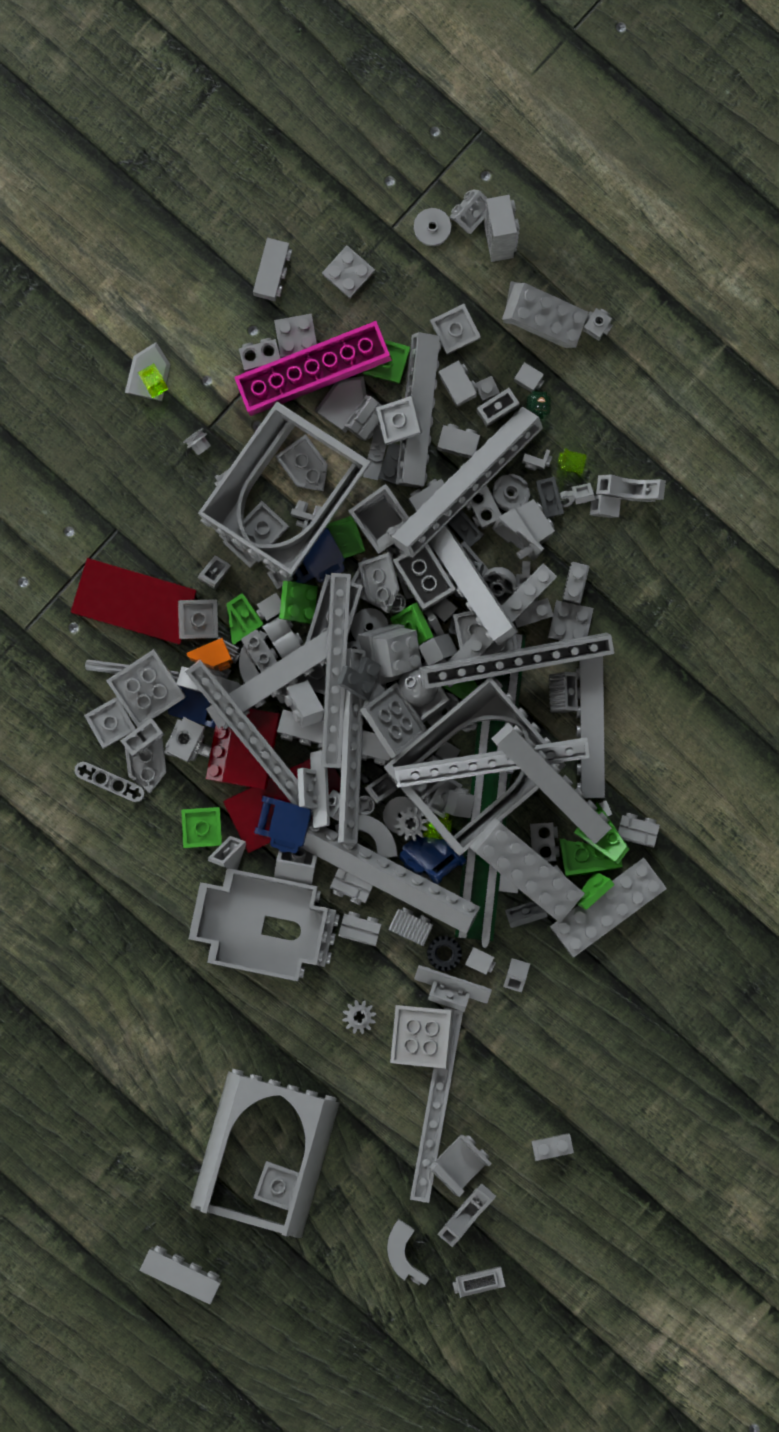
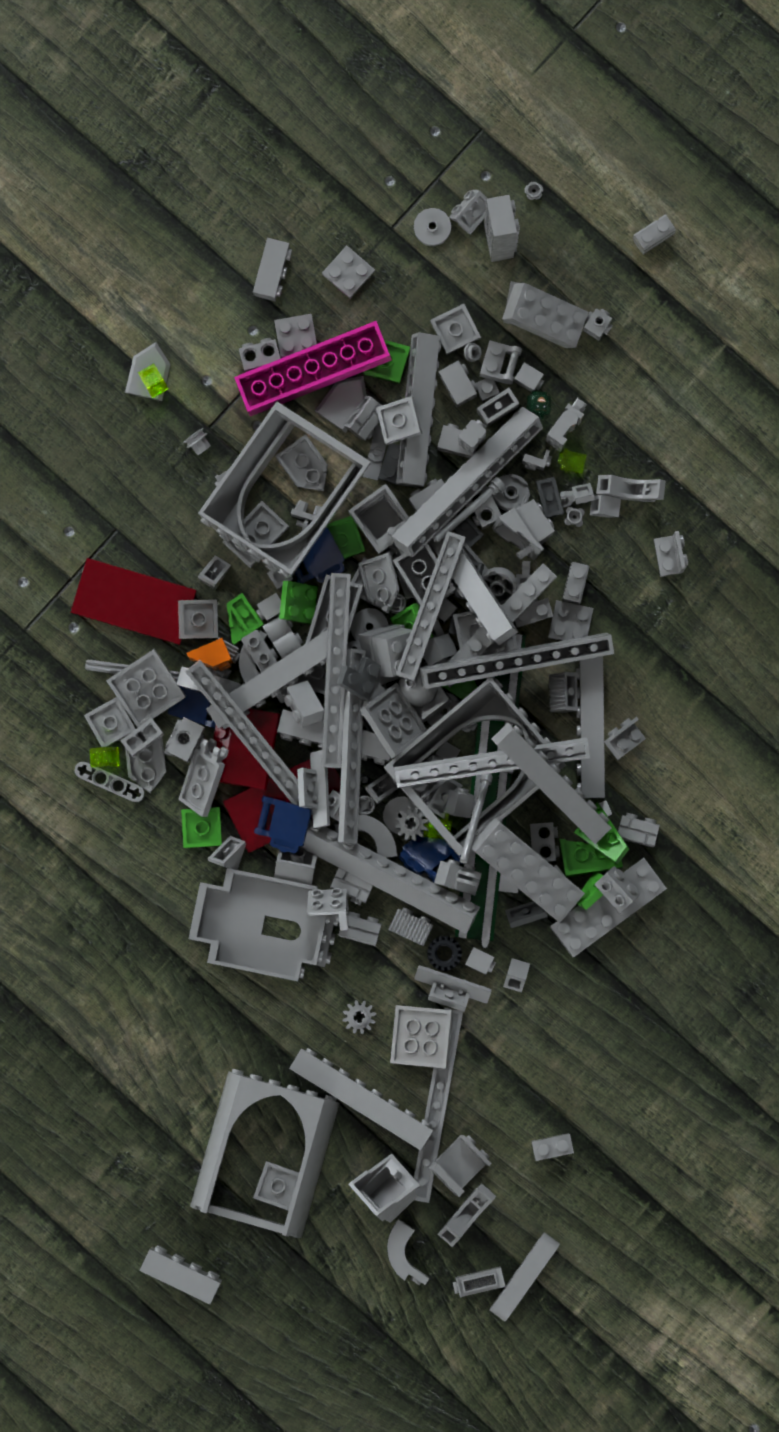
none -> clear neon green bracket [89,747,120,768]
none -> light grey tile [178,738,229,817]
none -> light grey brick [289,1048,434,1151]
none -> light grey bracket [307,888,349,930]
none -> light grey piece [348,1154,421,1223]
none -> light grey plate [396,531,466,682]
none -> light grey piece [433,477,506,543]
none -> light grey brick [434,859,482,896]
none -> light grey brick [458,420,486,453]
none -> light grey bar [460,773,493,863]
none -> light grey plate [464,343,481,362]
none -> light grey plate [479,340,522,384]
none -> light grey beam [489,1232,560,1322]
none -> light grey plate [525,182,543,200]
none -> light grey hips [545,398,587,452]
none -> light grey plate [564,507,585,527]
none -> light grey bracket [595,866,640,912]
none -> light grey bracket [604,717,646,760]
none -> light grey brick [633,214,676,254]
none -> light grey bracket [653,531,688,577]

